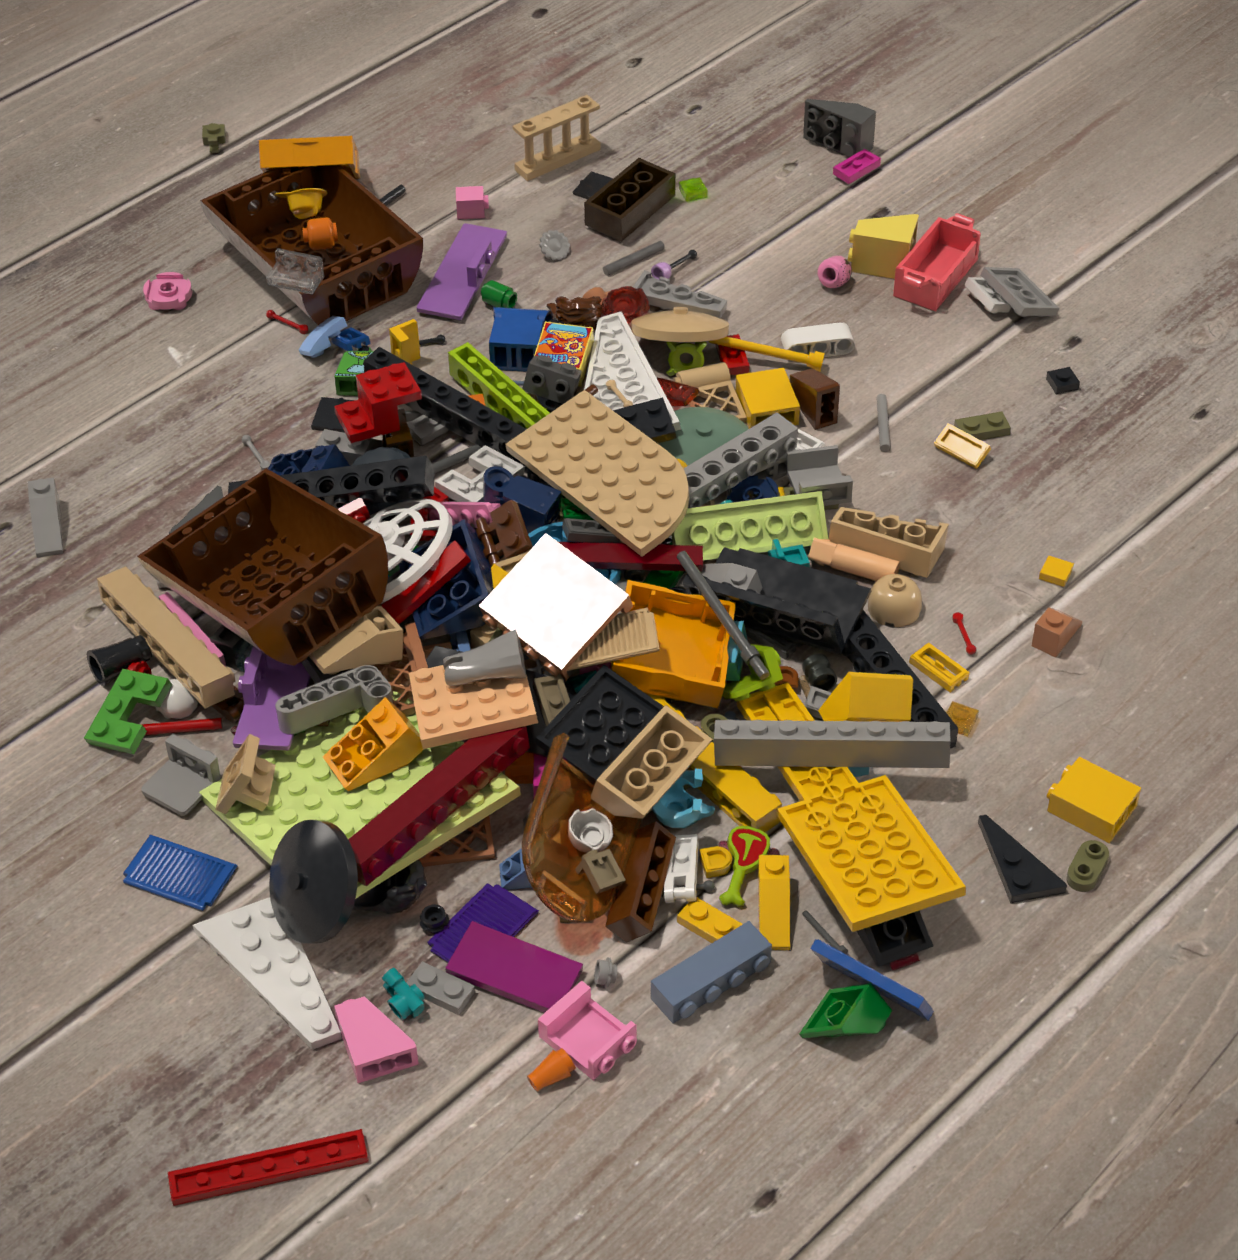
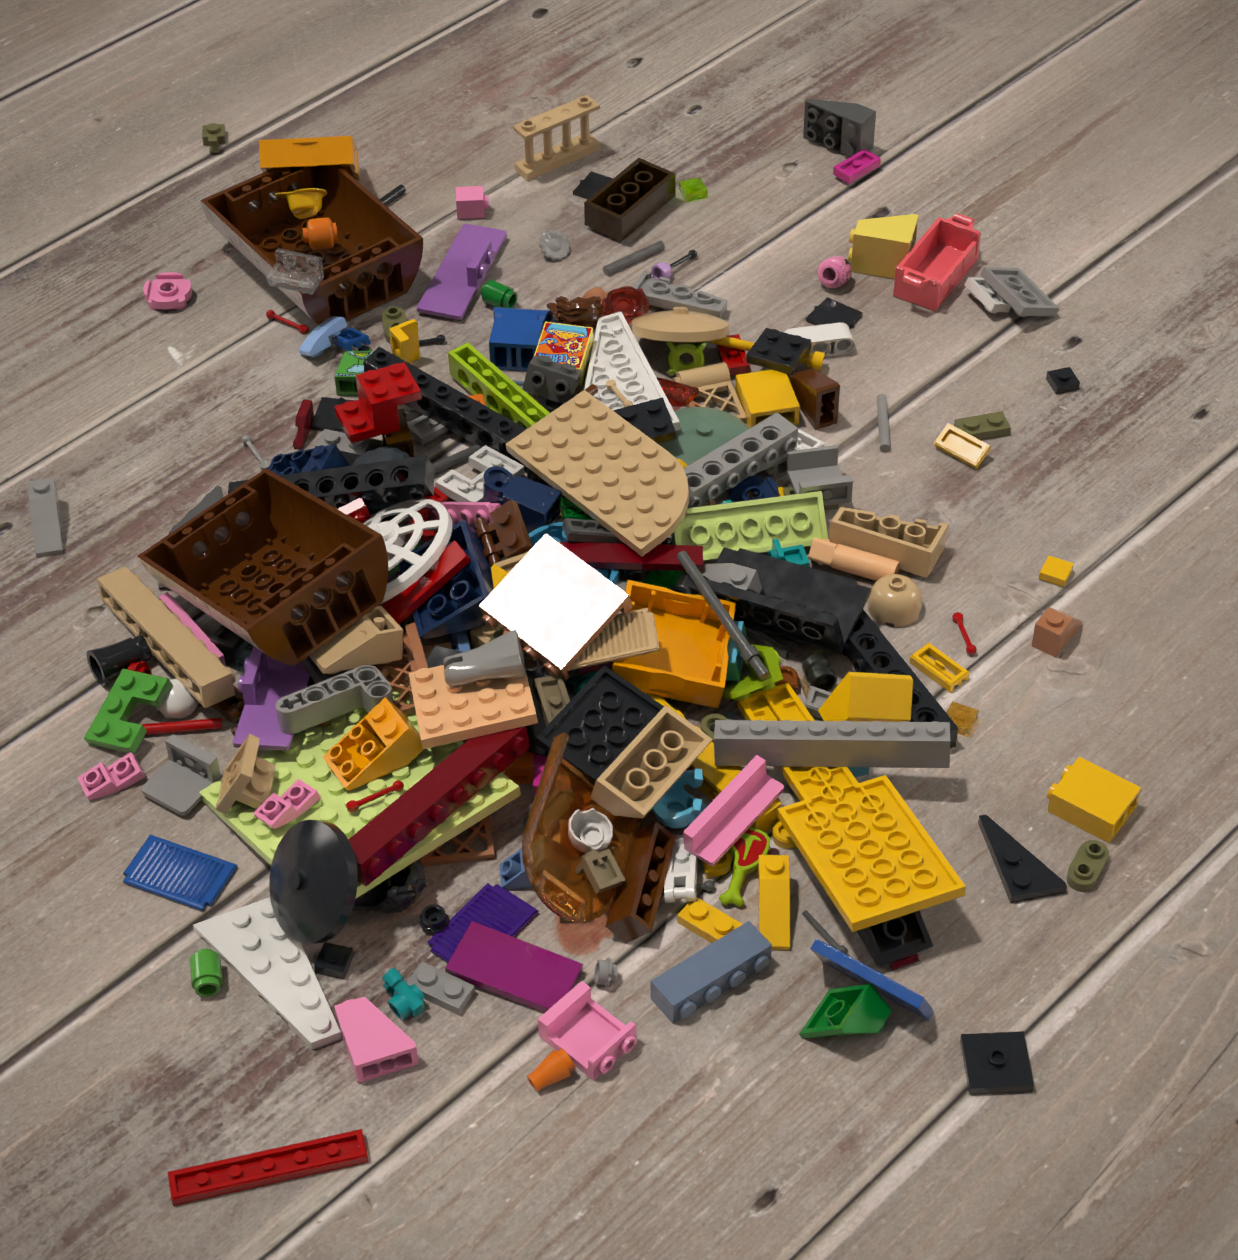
none -> bright pink slope [78,752,146,800]
none -> bright green brick [189,949,223,997]
none -> bright pink slope [253,779,321,829]
none -> dark red tile [293,399,314,450]
none -> black plate [314,942,354,979]
none -> red hinge [346,780,404,813]
none -> olive plate [381,306,407,343]
none -> bright pink panel [683,755,784,866]
none -> black plate [746,328,811,375]
none -> yellow tile [772,821,796,849]
none -> black piece [806,297,863,328]
none -> black plate [960,1031,1034,1095]

